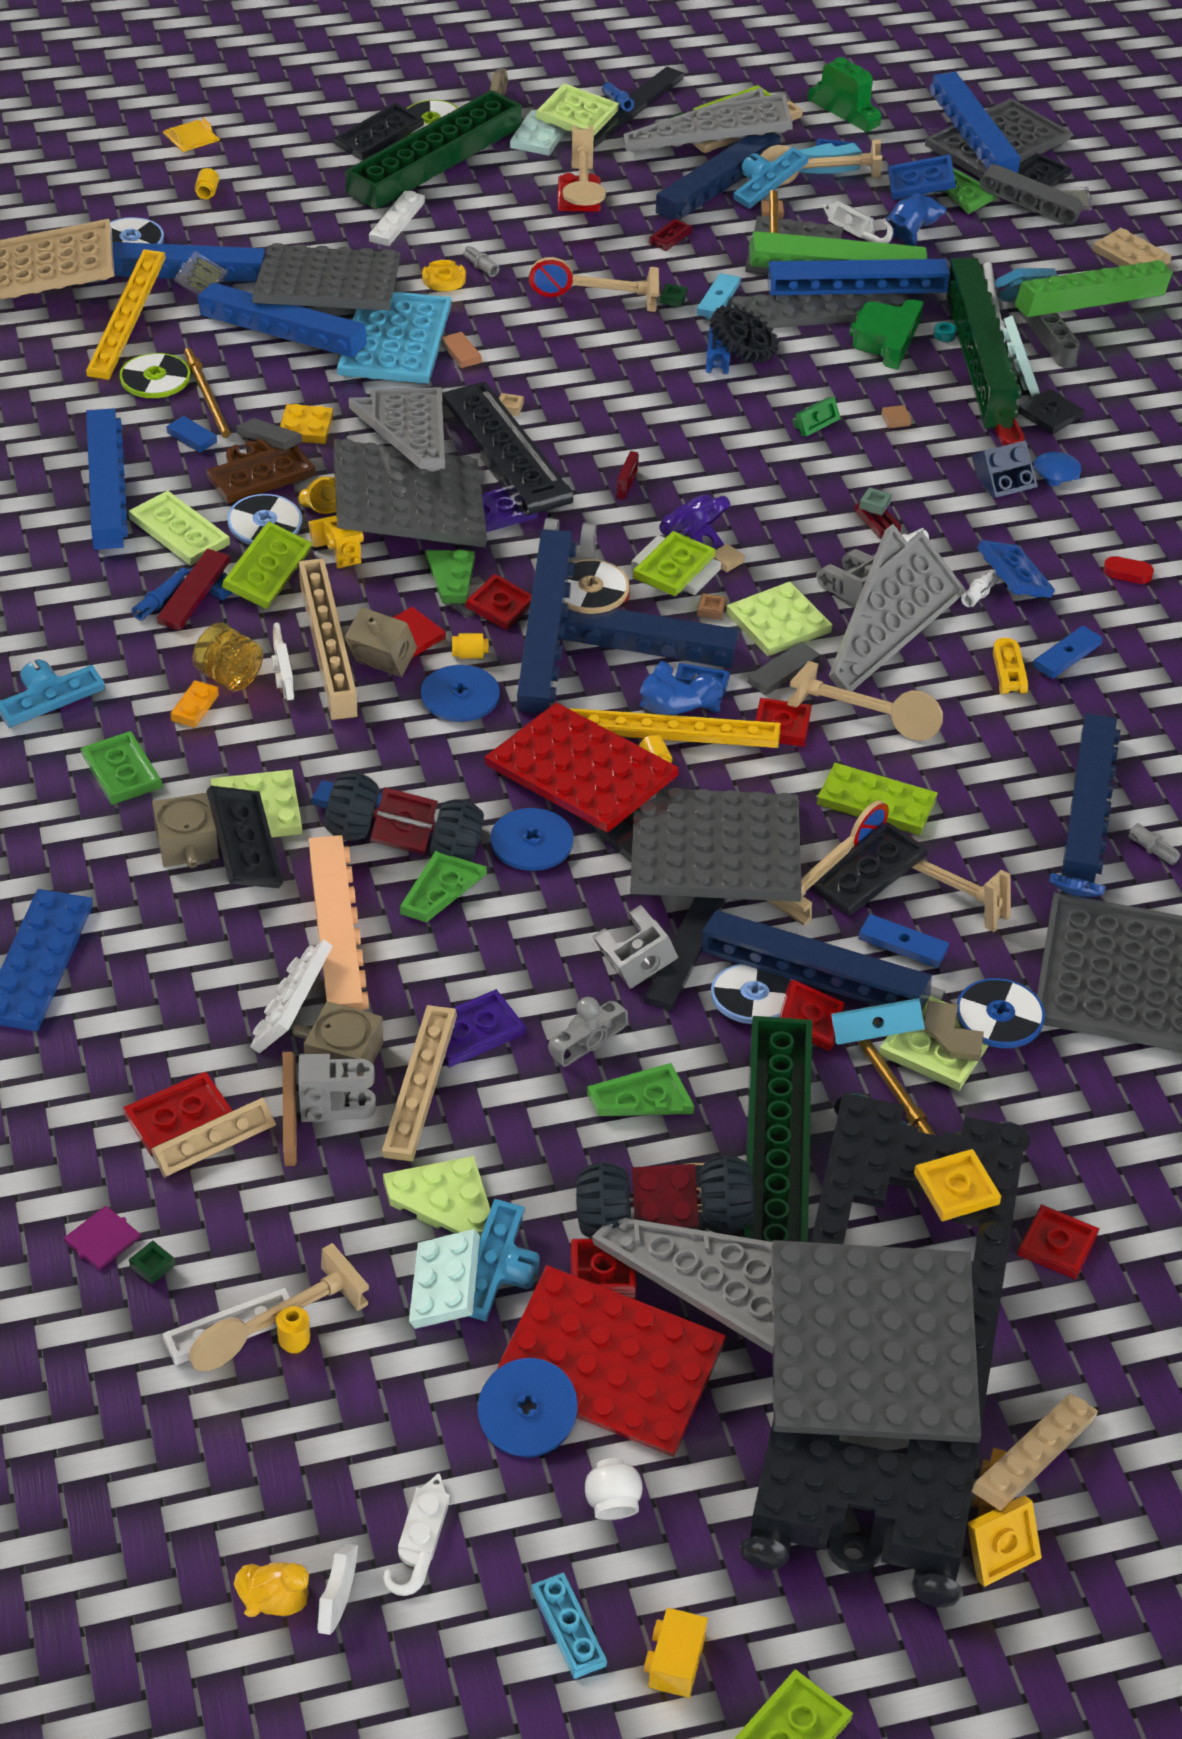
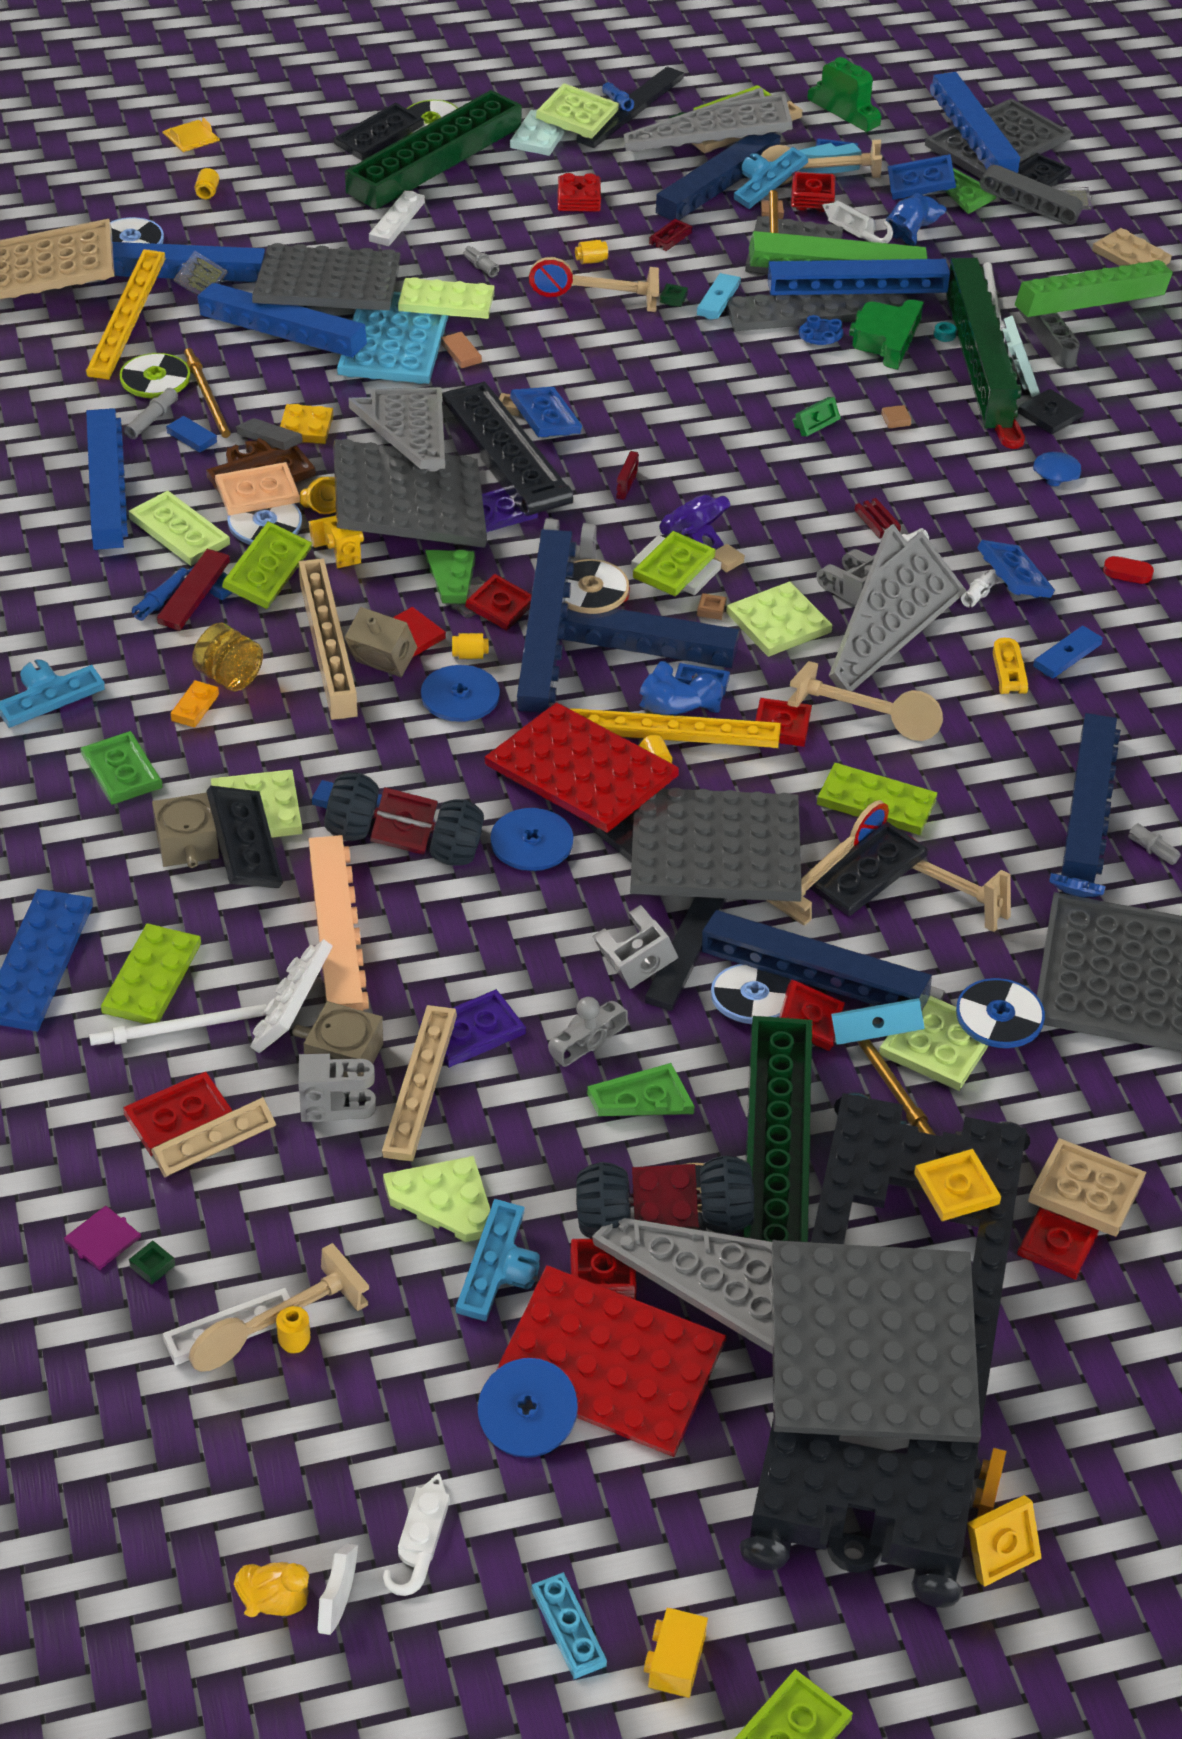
white plate [271,622,294,700] -> none
medium nougat tile [282,1052,297,1166] -> none
bright green wing [400,851,487,922] -> none
light aqua plate [409,1229,480,1329] -> none
yellow tile [422,260,466,292] -> none
dark tan tile [490,68,508,96] -> none
tan piece [563,126,606,205] -> none
white piece [585,1458,642,1520] -> none
blue plate [706,327,730,374] -> none
black gear [709,304,779,364] -> none
dark grey tile [747,642,820,695] -> none
blue tile [858,914,950,968] -> none
sand green plate [859,487,892,515] -> none
dark tan tile [924,1001,984,1061] -> none
dark blue slope [971,440,1038,498] -> none
tan plate [972,1393,1098,1511] -> none
dark azure plate [995,268,1058,302] -> none
none -> white bar [89,1004,267,1046]
none -> lime plate [101,923,201,1024]
none -> light grey pin [124,388,178,439]
none -> light nougat tile [215,462,300,516]
none -> yellowish green plate [398,277,494,319]
none -> blue plate [510,386,582,438]
none -> yellow brick [575,240,608,264]
none -> red brick [791,172,835,212]
none -> blue dish [798,315,844,345]
none -> tan plate [1028,1138,1146,1237]

